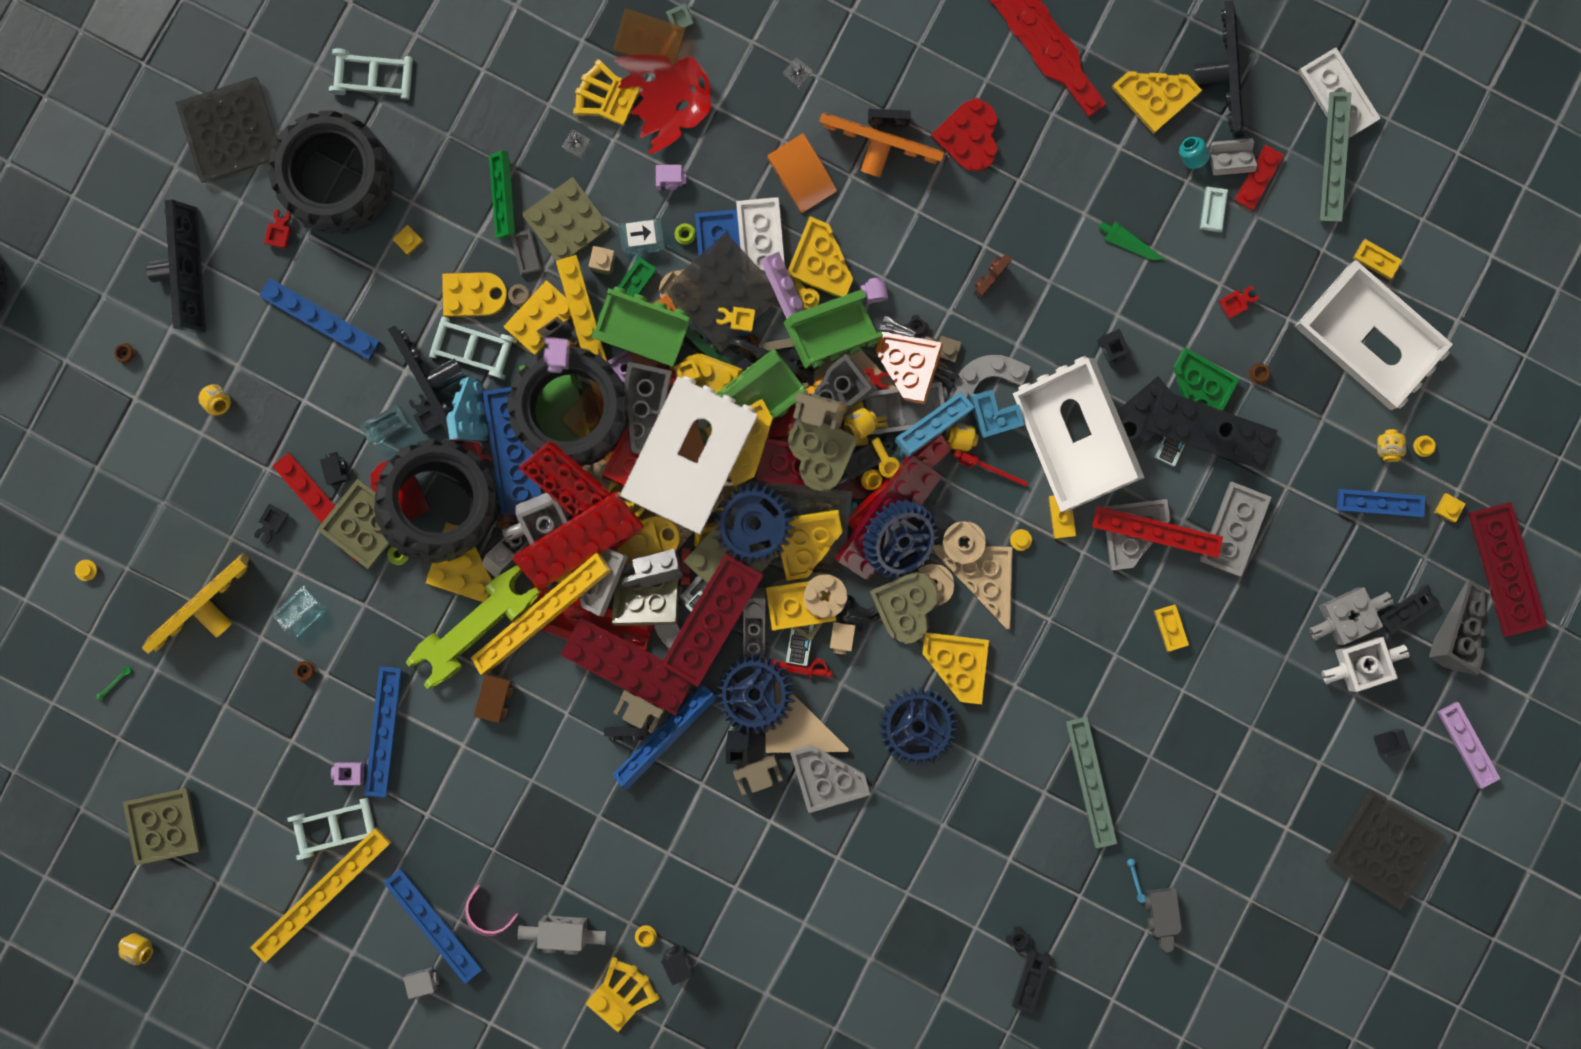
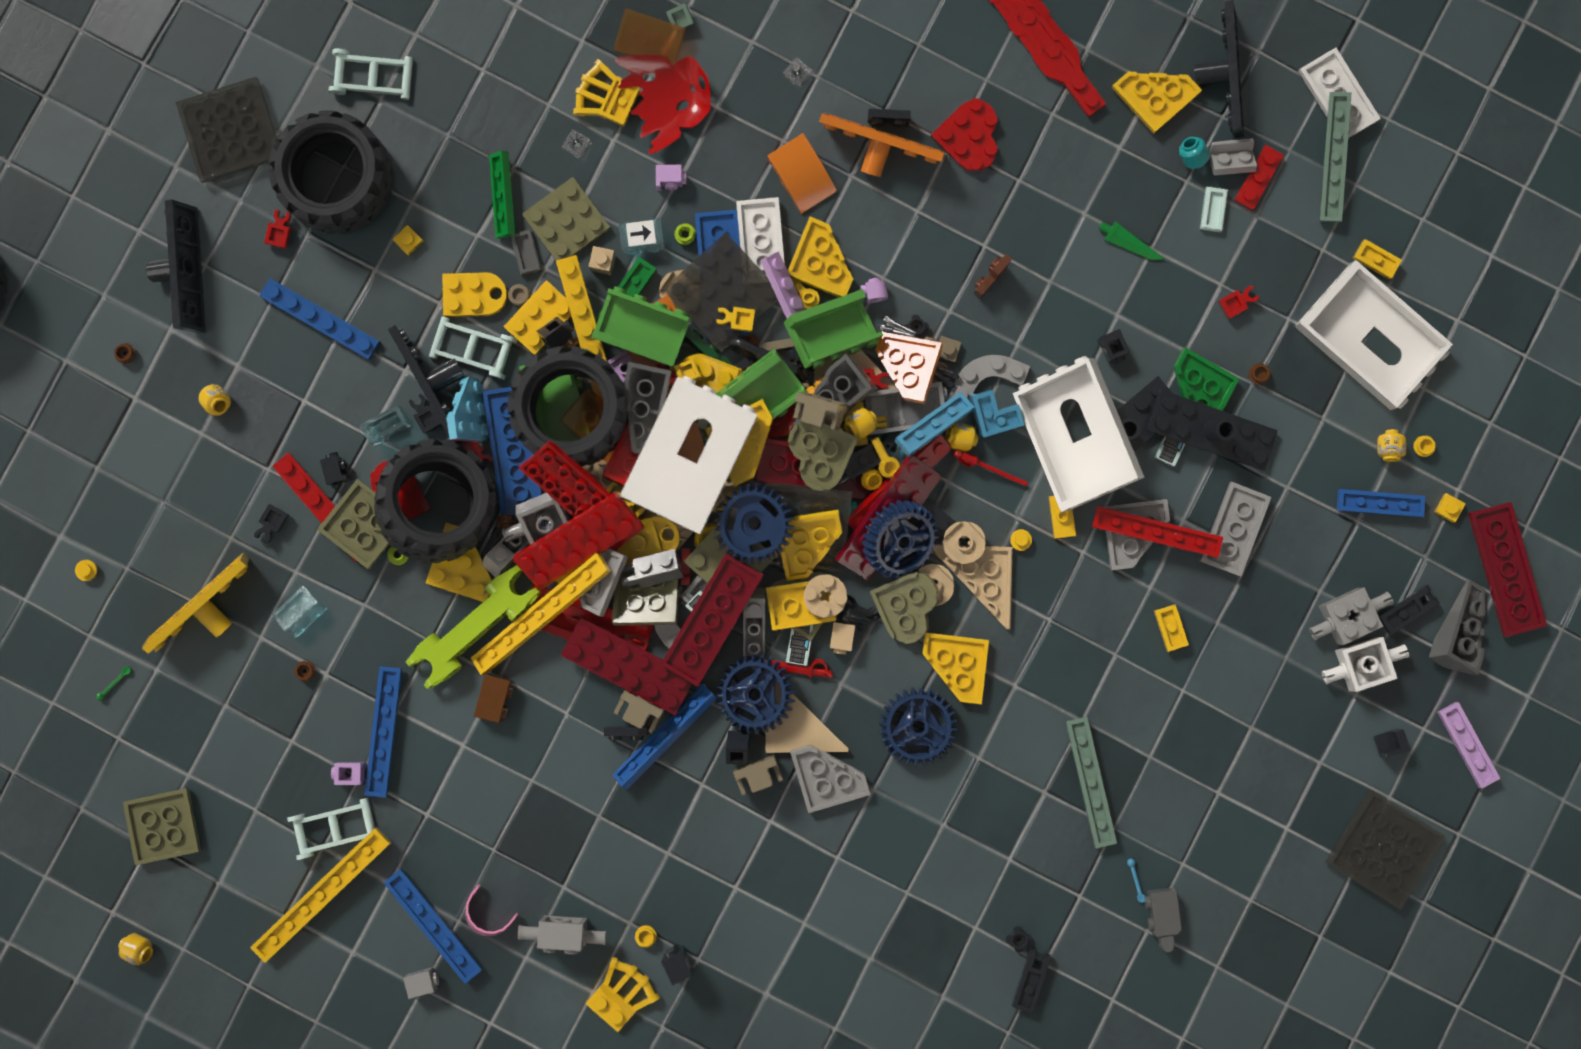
lavender brick [544,338,570,372] -> none

